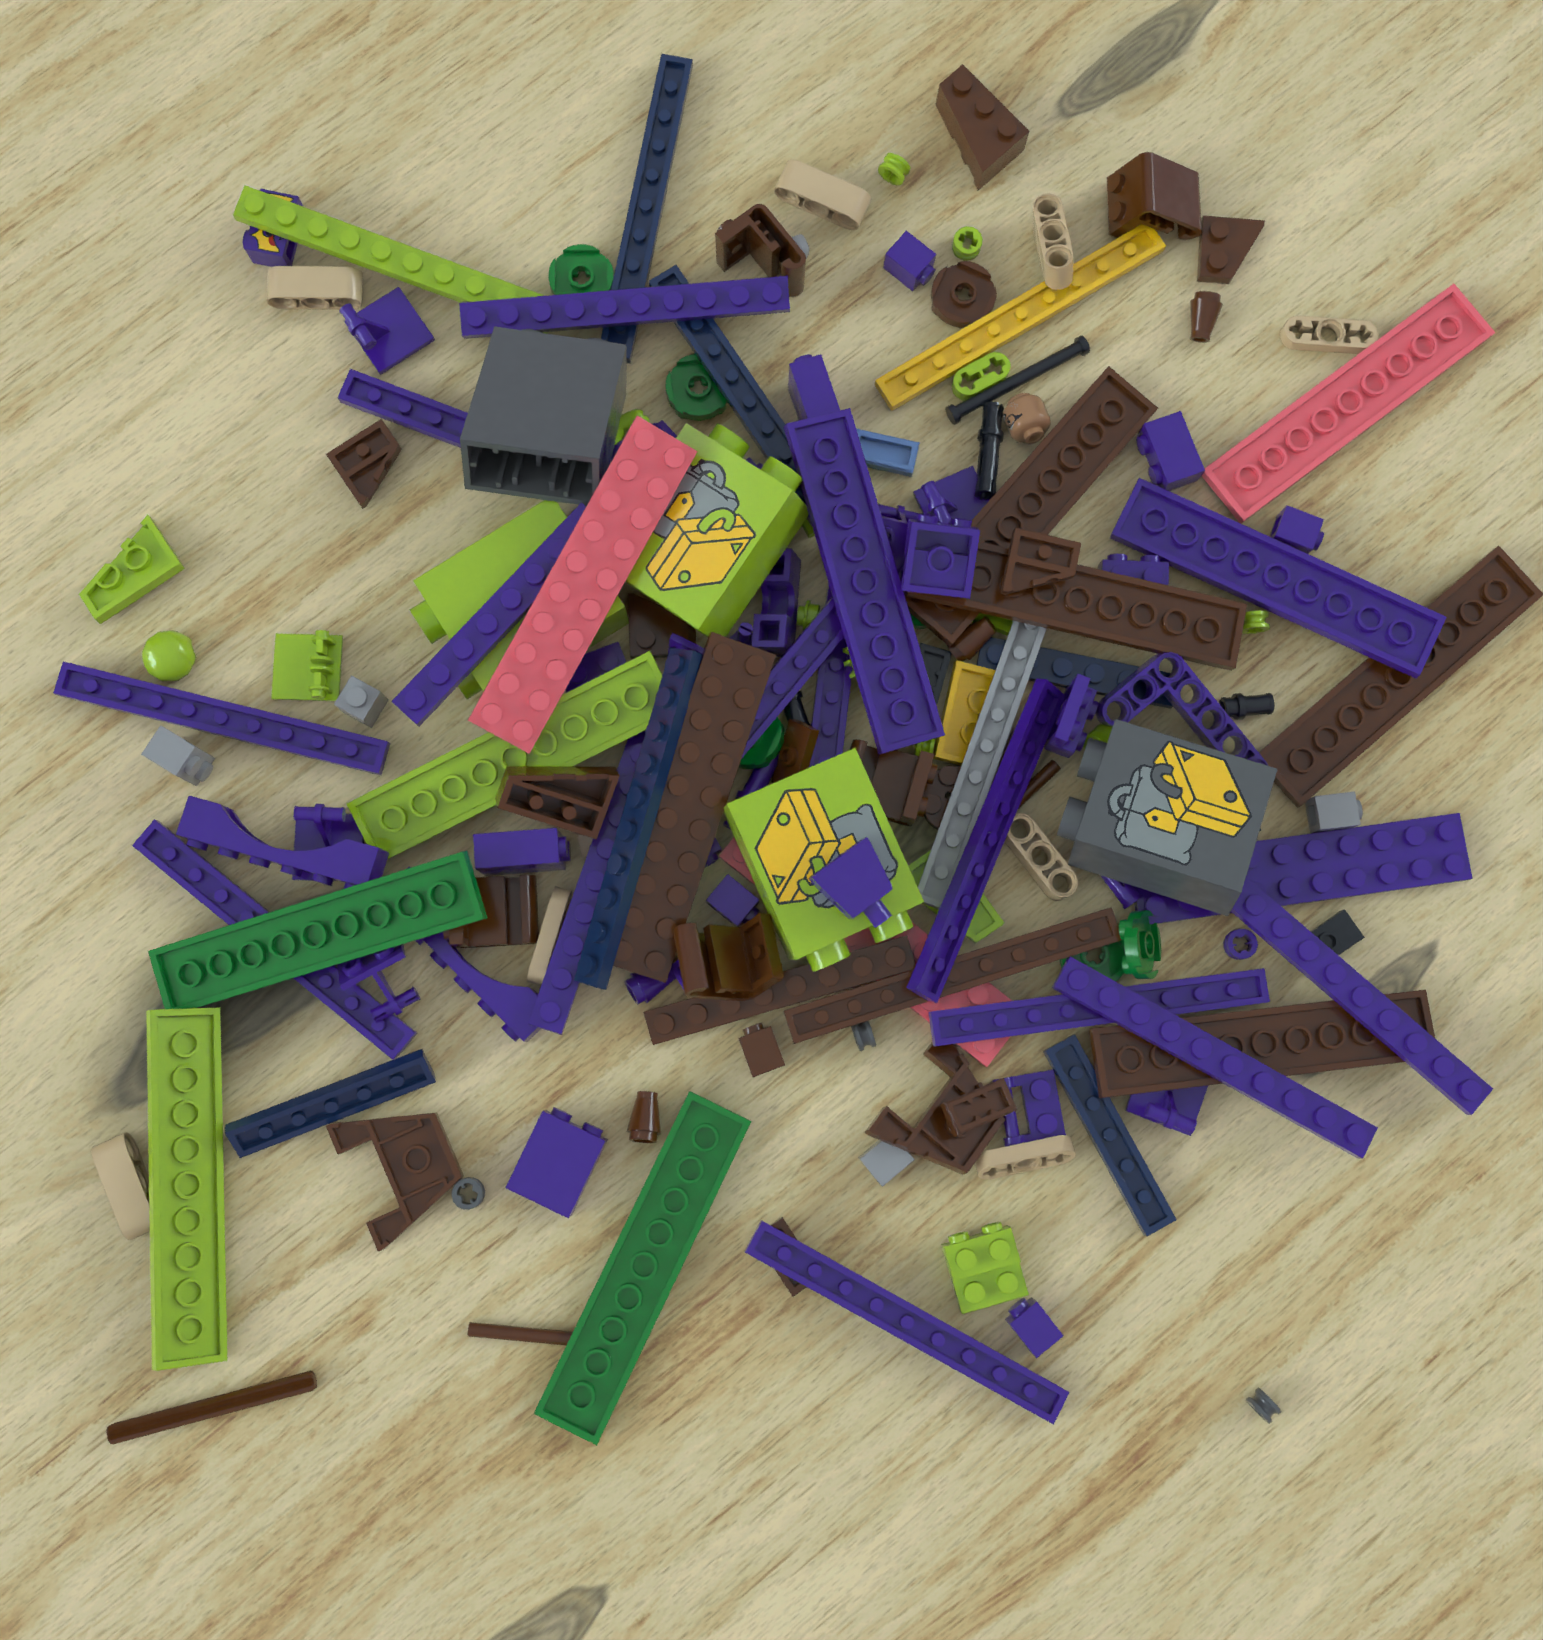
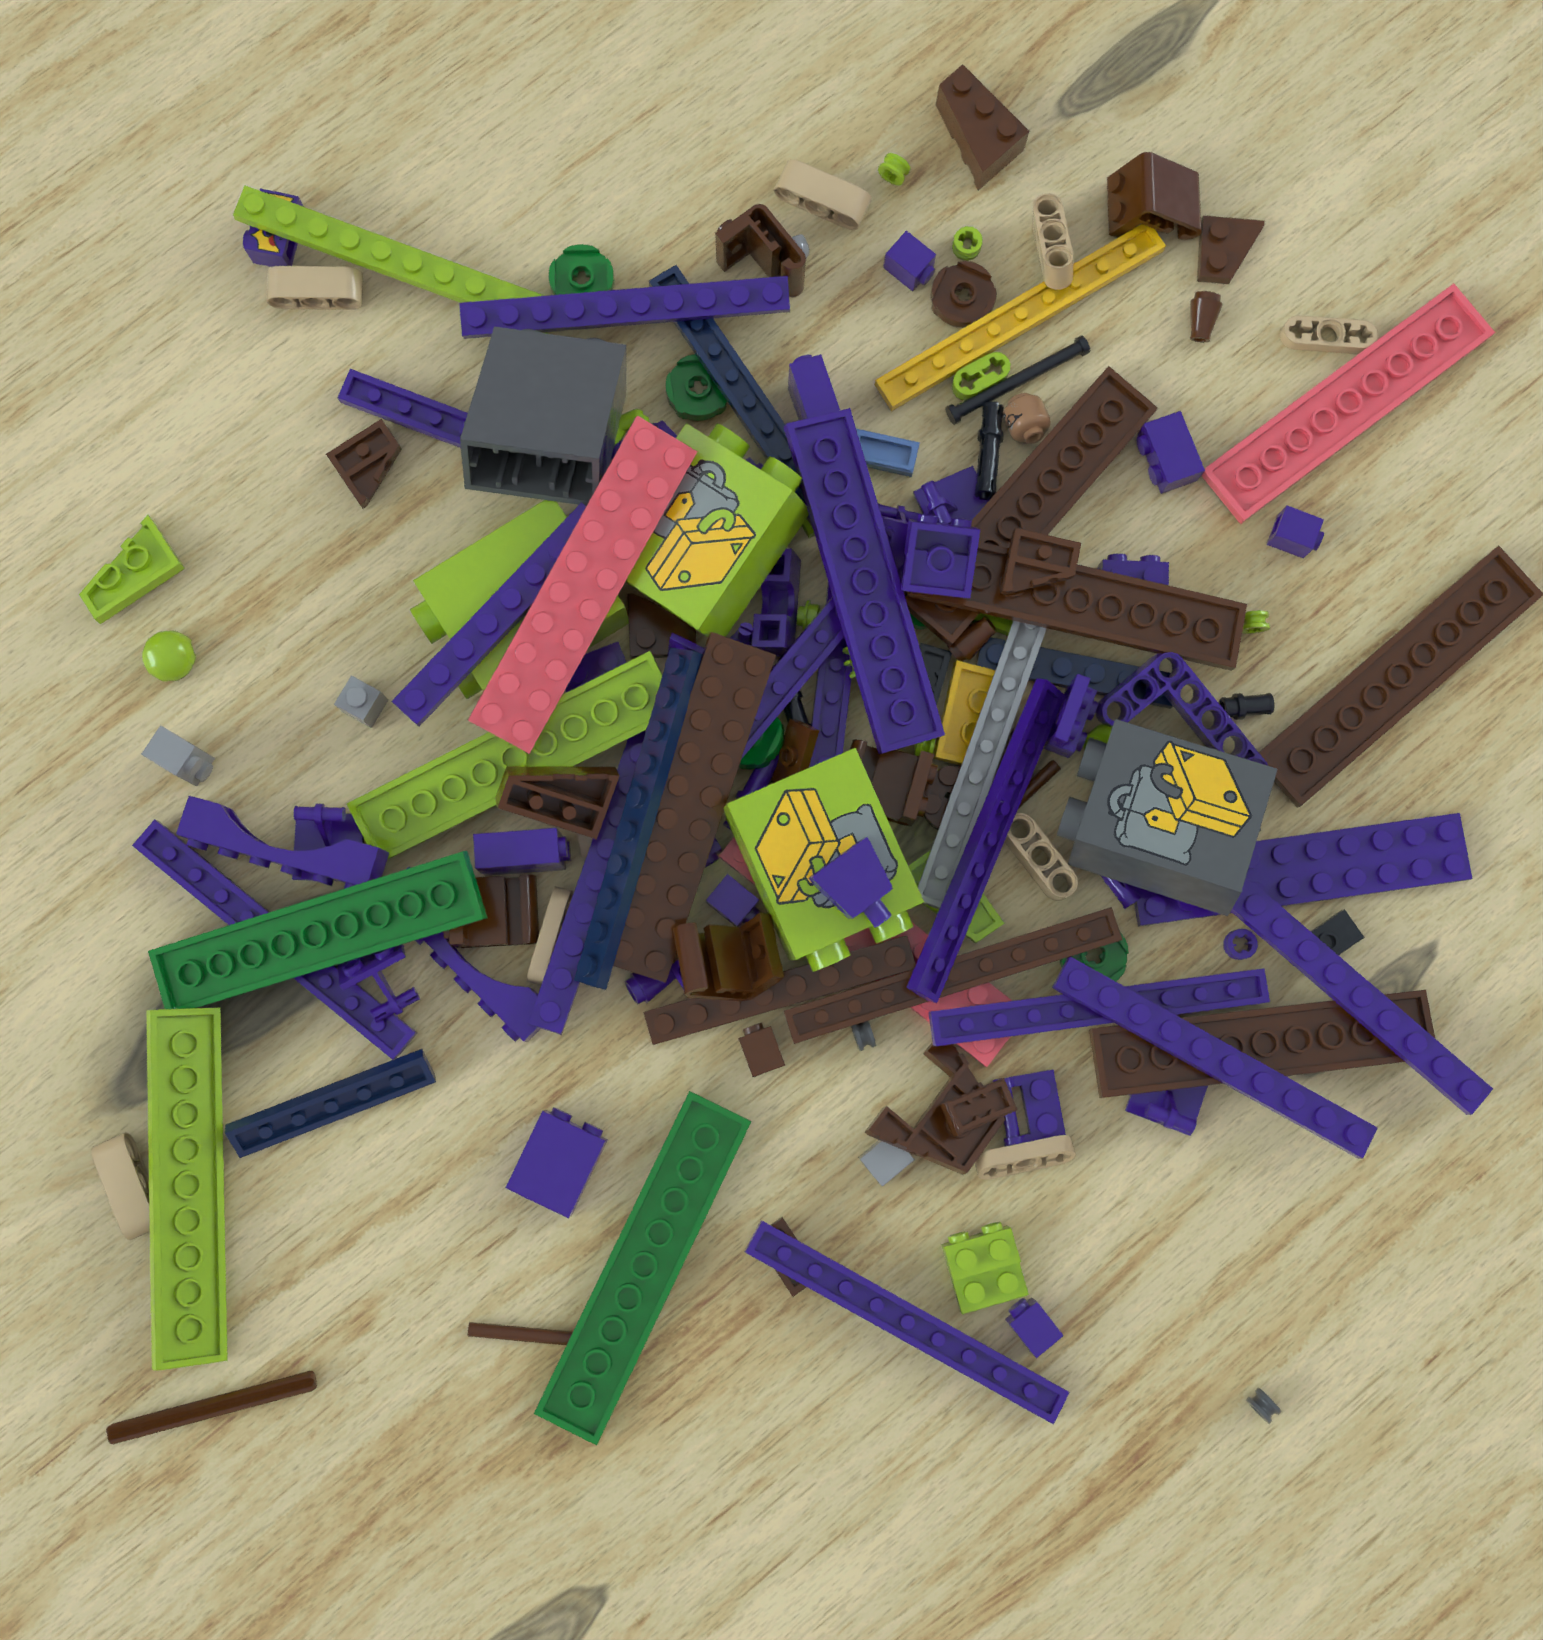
dark purple plate [53,661,390,776] -> none
lime hinge [271,630,343,701] -> none
reddish brown wing [326,1112,464,1252] -> none
dark purple plate [339,286,435,375] -> none
dark grey bush [452,1177,485,1210] -> none
dark blue plate [601,53,693,364] -> none
reddish brown cone [627,1091,661,1143] -> none
dark blue plate [1043,1034,1177,1236] -> none
dark purple plate [1110,478,1447,679] -> none
green plate [1119,910,1161,979] -> none
light grey brick [1305,791,1363,834] -> none

